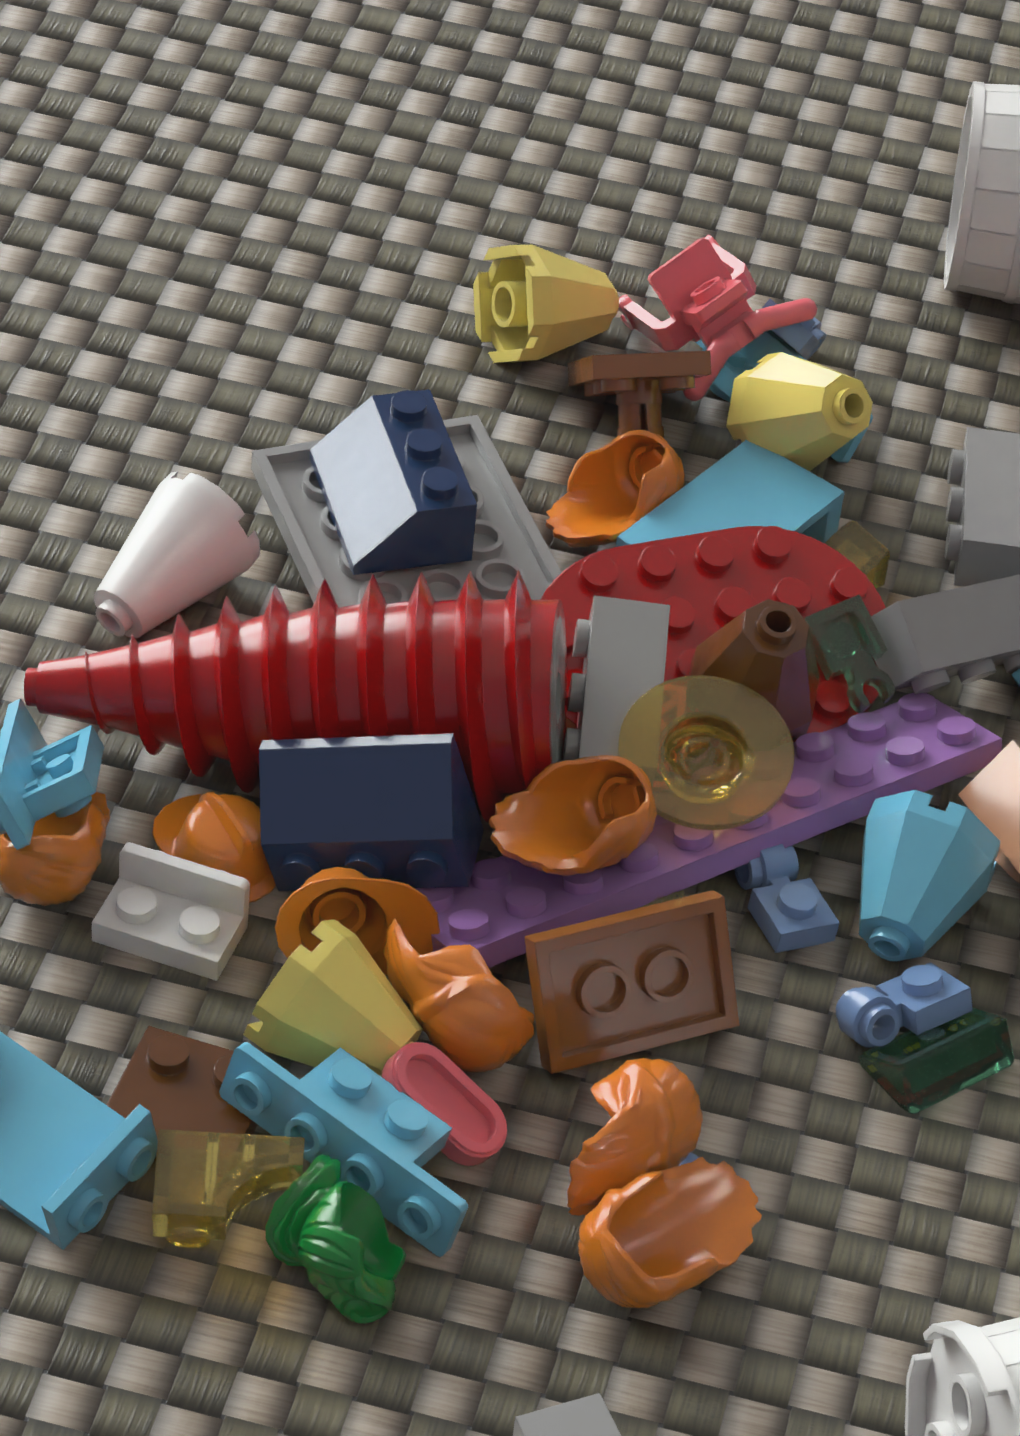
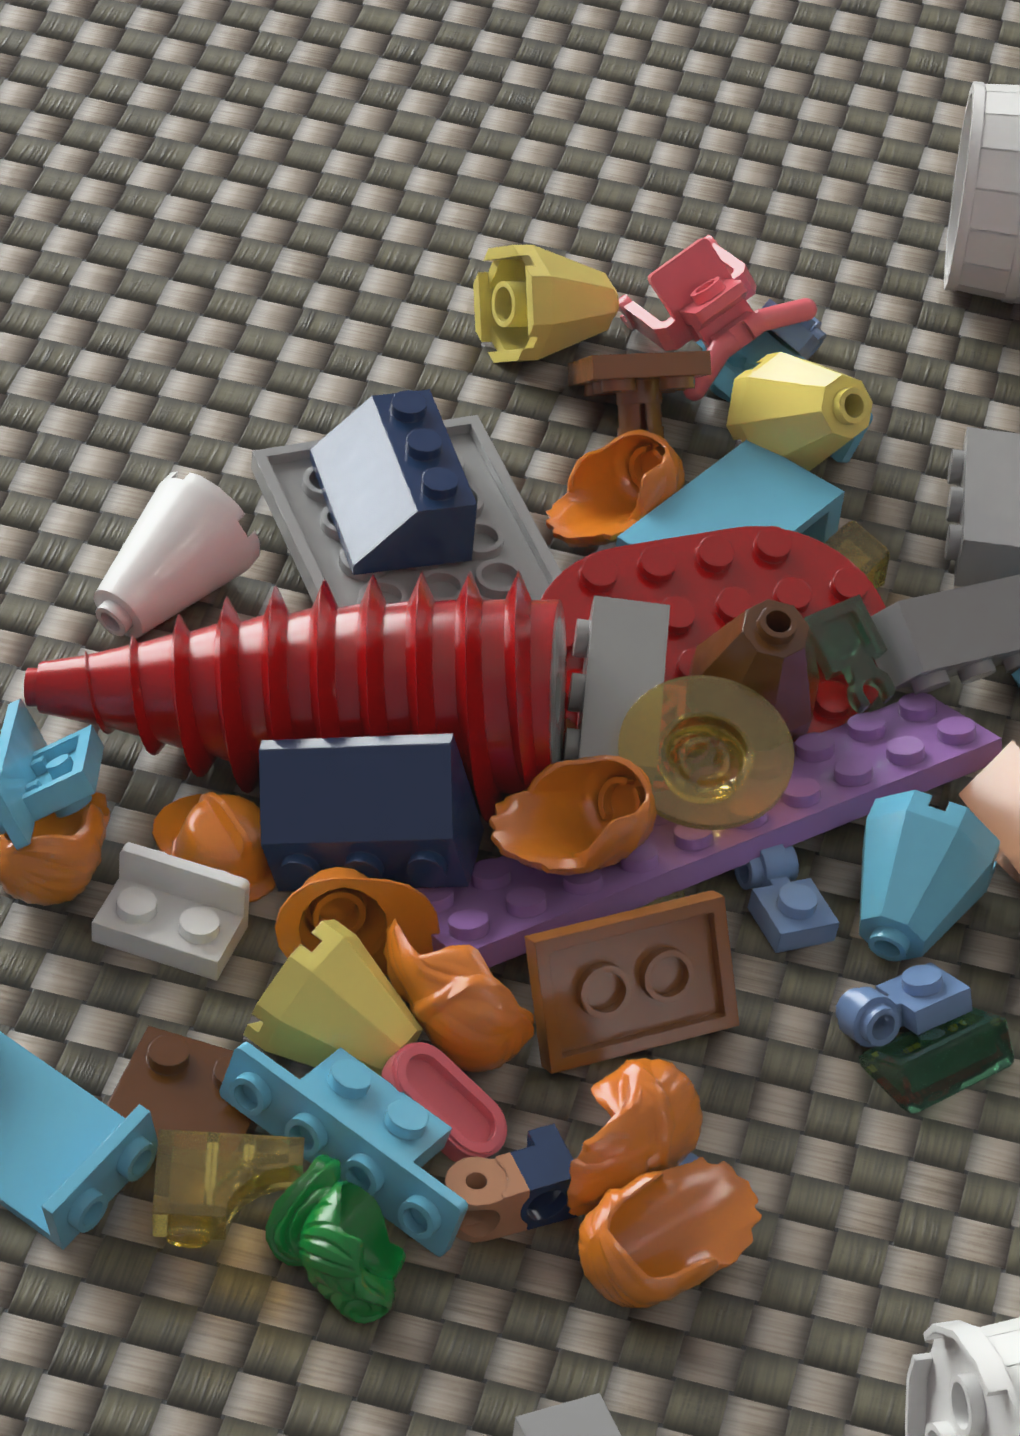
none -> leg [444,1123,578,1243]

